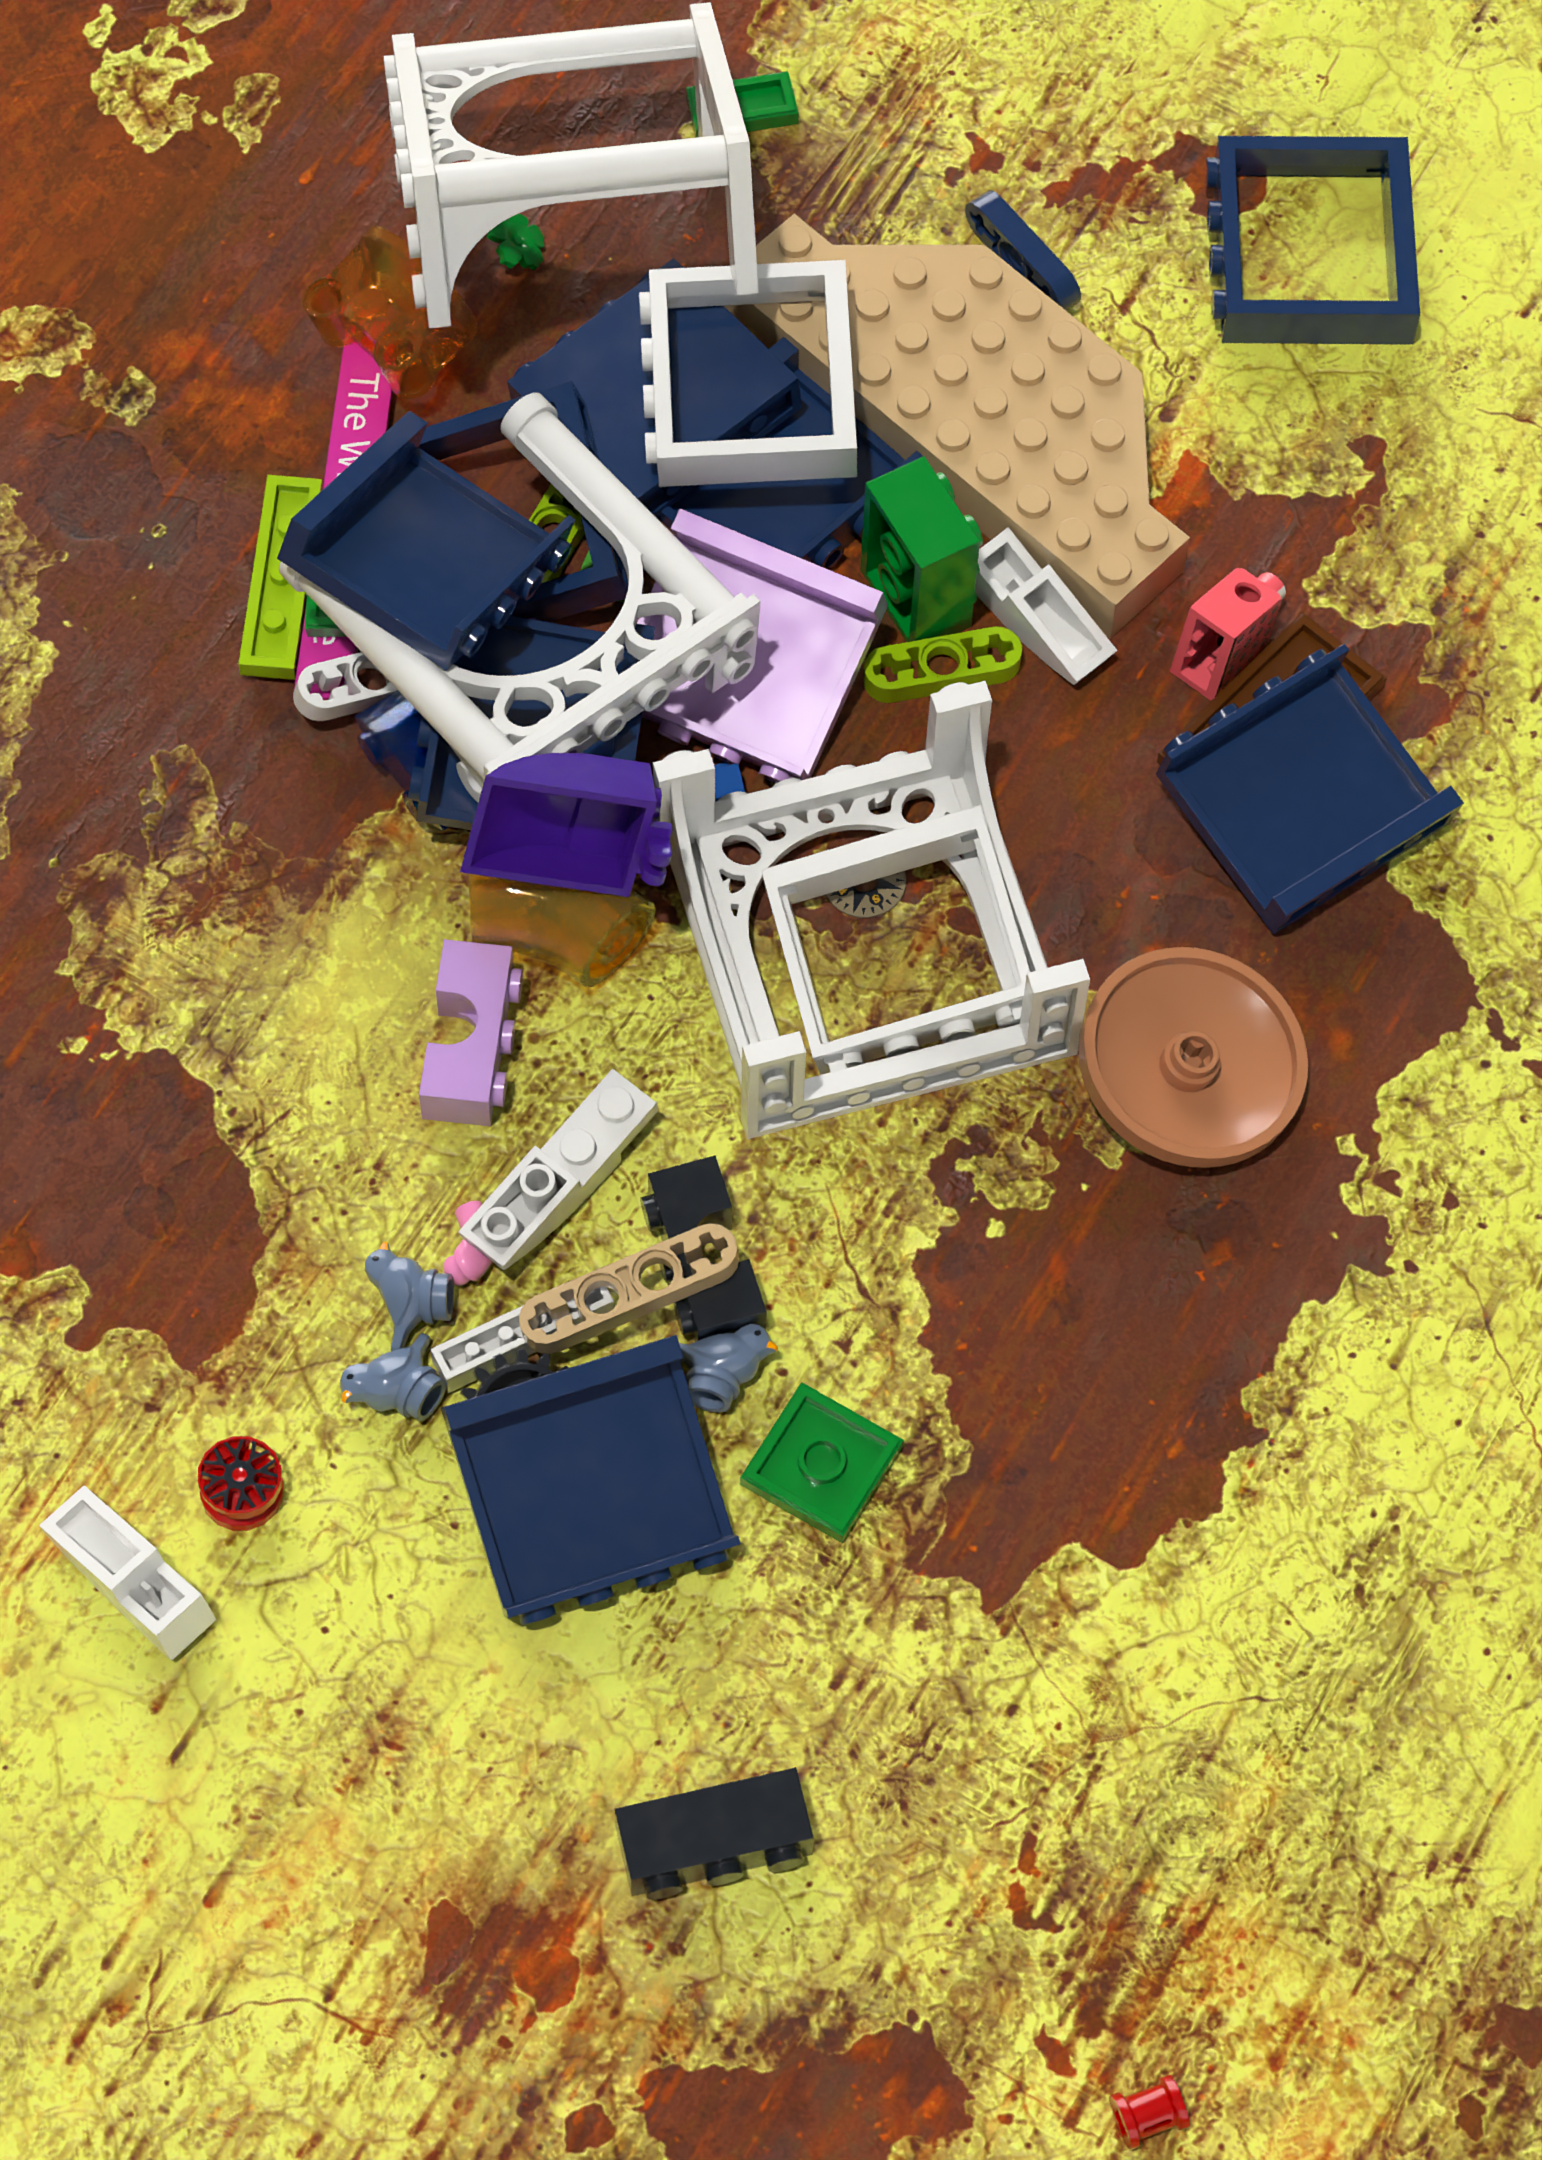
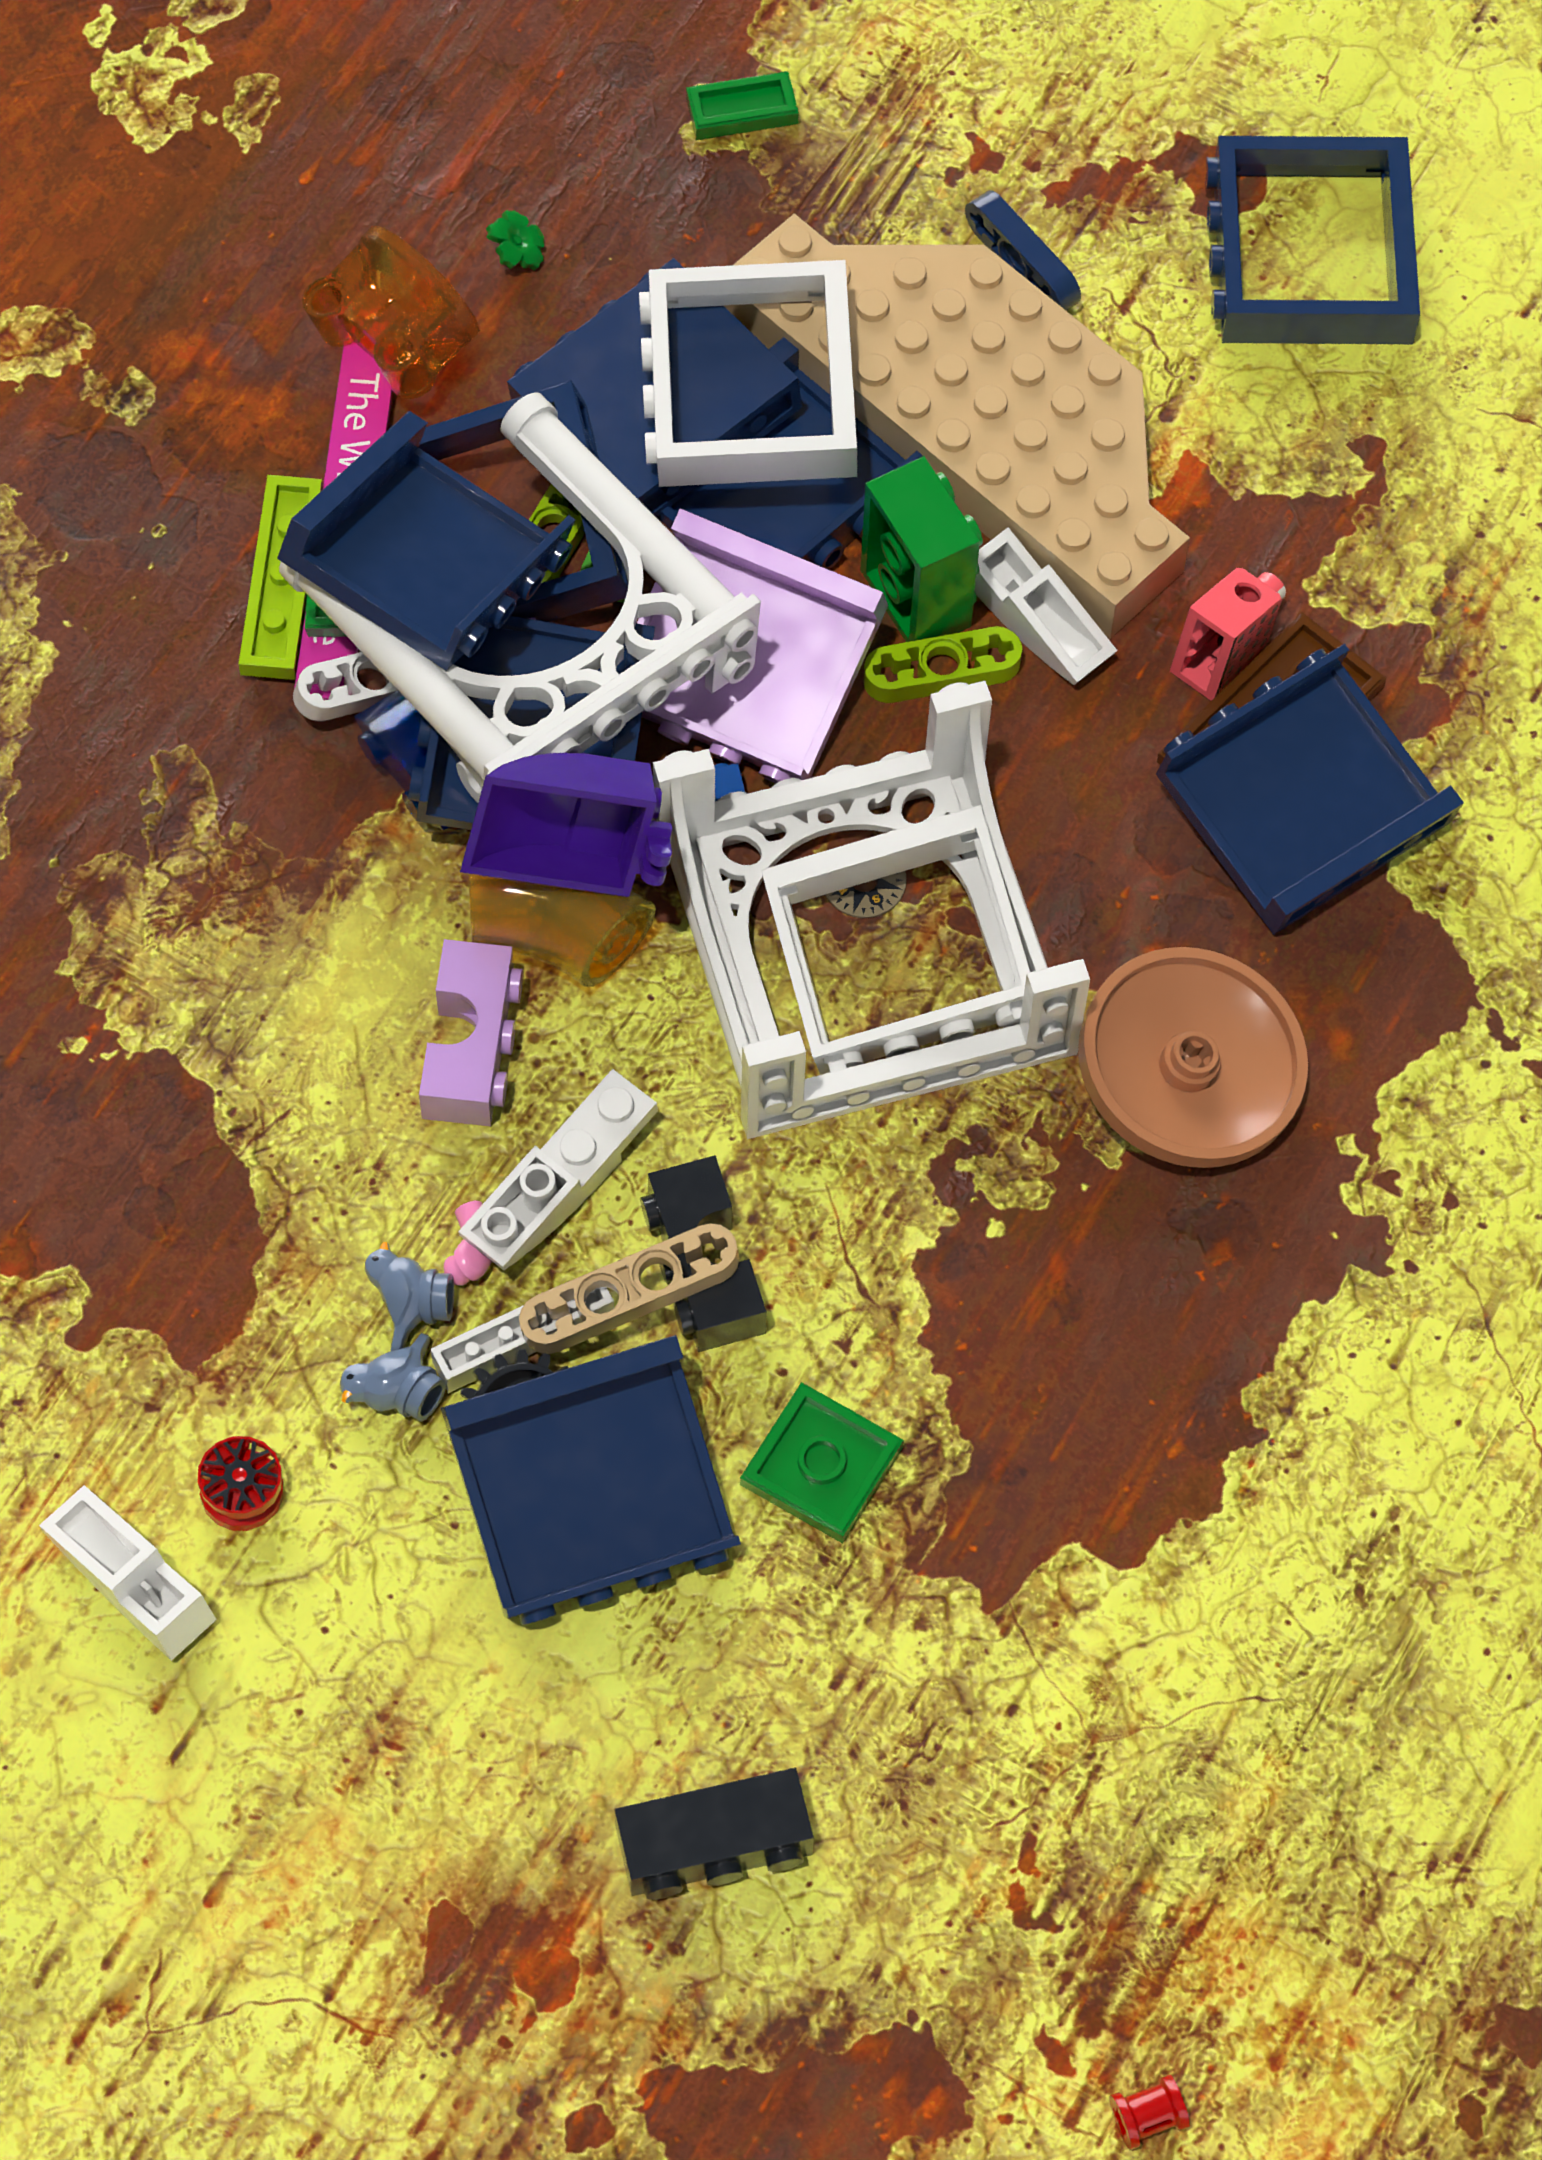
white arch [384,2,759,328] -> none
sand blue animal [679,1324,778,1412] -> none

